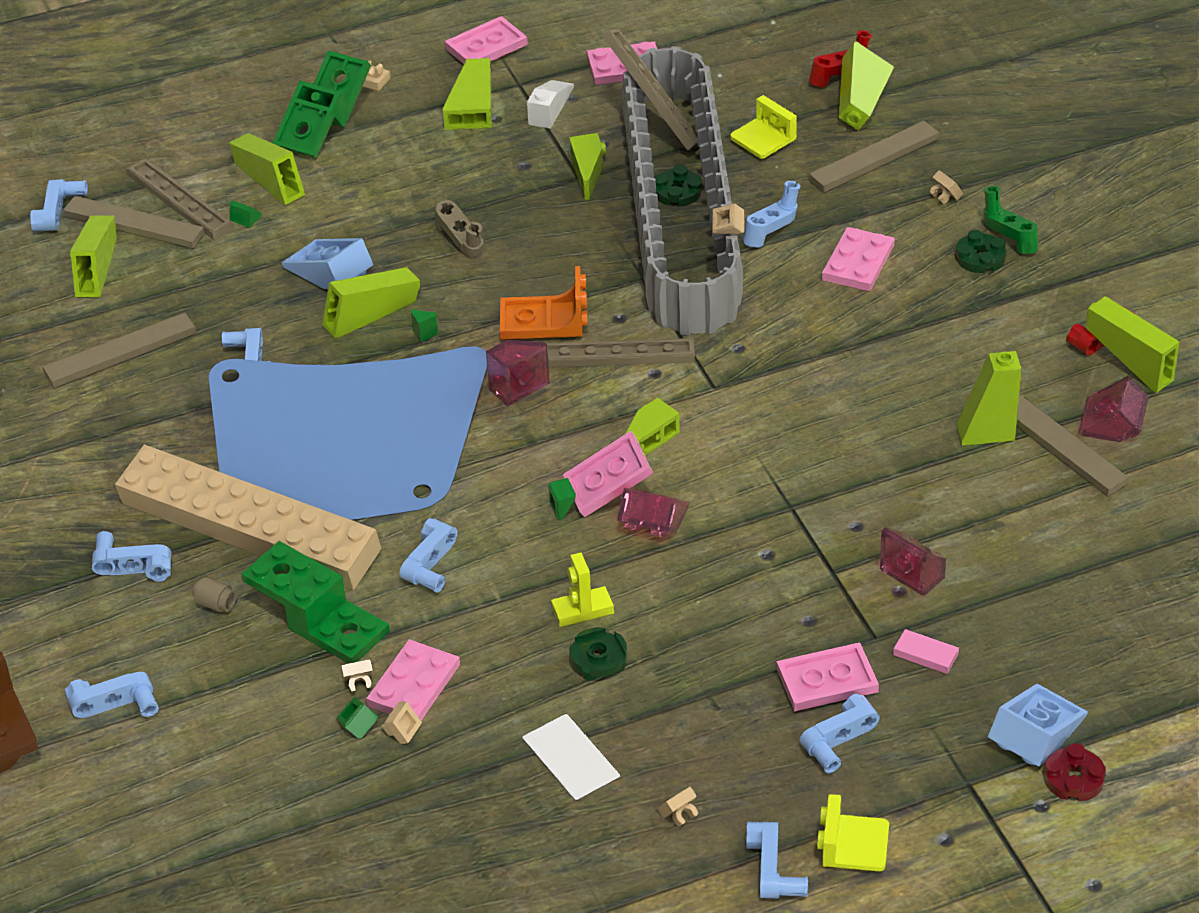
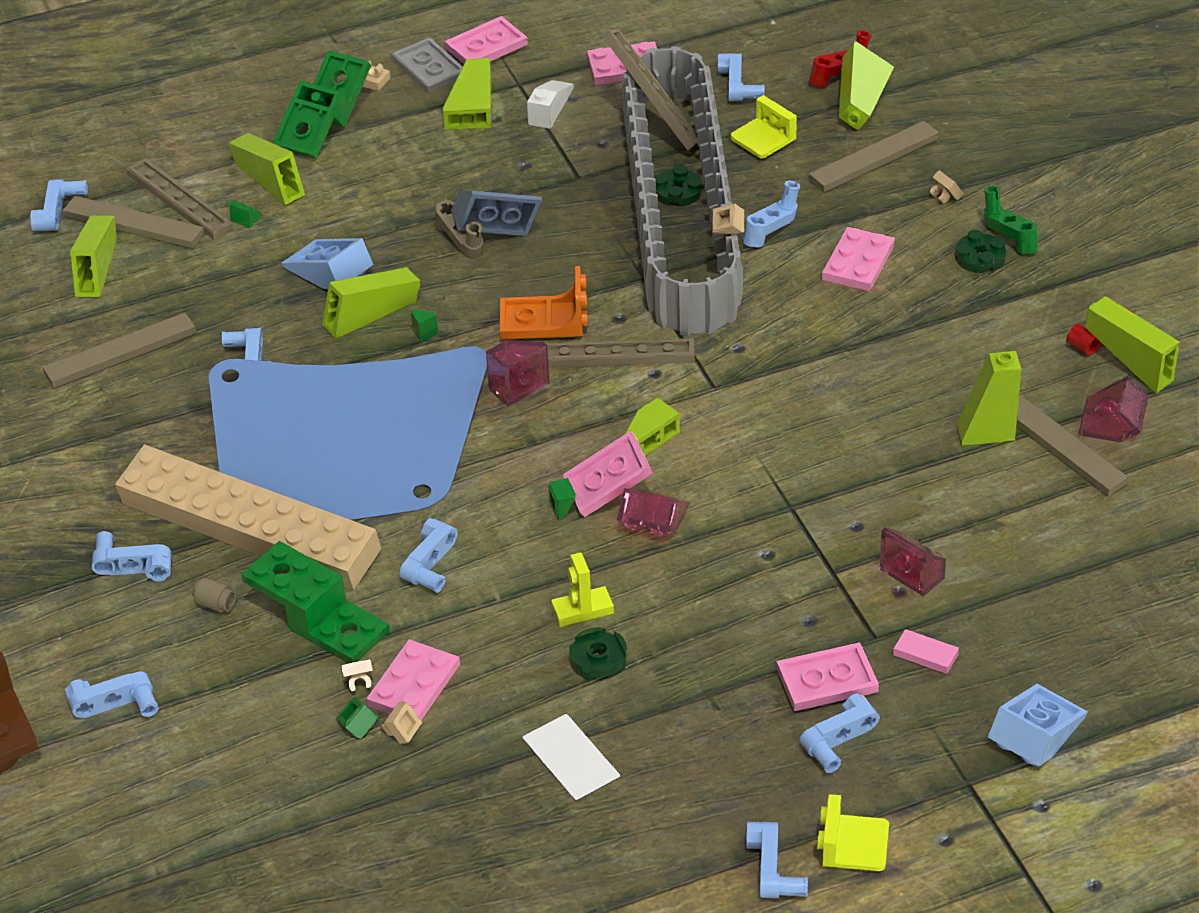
lime slope [569,133,606,200] -> none
tan tile [657,787,698,827] -> none
dark red plate [1044,743,1106,801] -> none
none -> light grey tile [391,38,463,93]
none -> sand blue slope [452,191,542,236]
none -> light blue beam [718,54,764,102]

